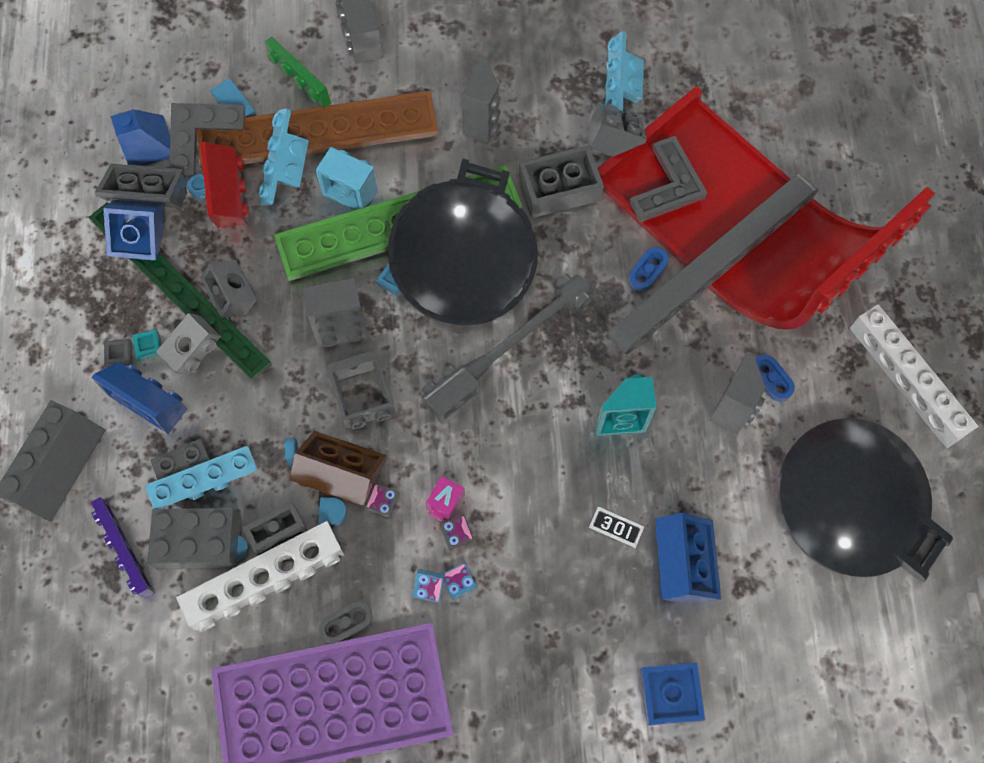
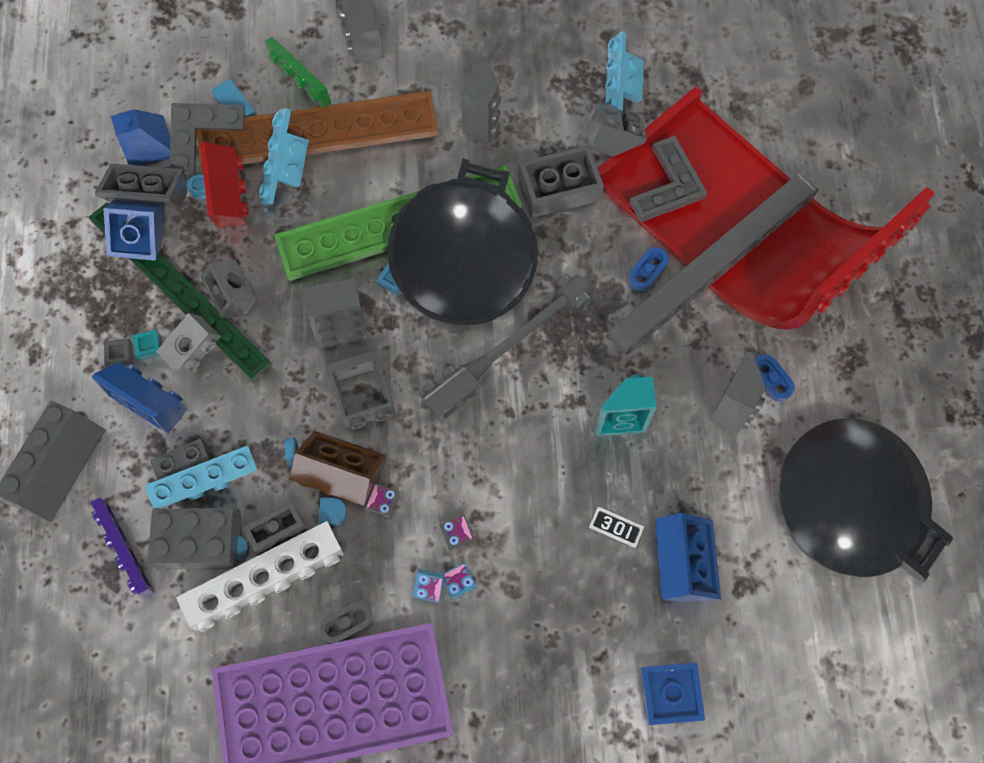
medium azure brick [316,147,378,210] -> none
dark pink brick [425,476,465,521] -> none
white brick [850,304,979,449] -> none

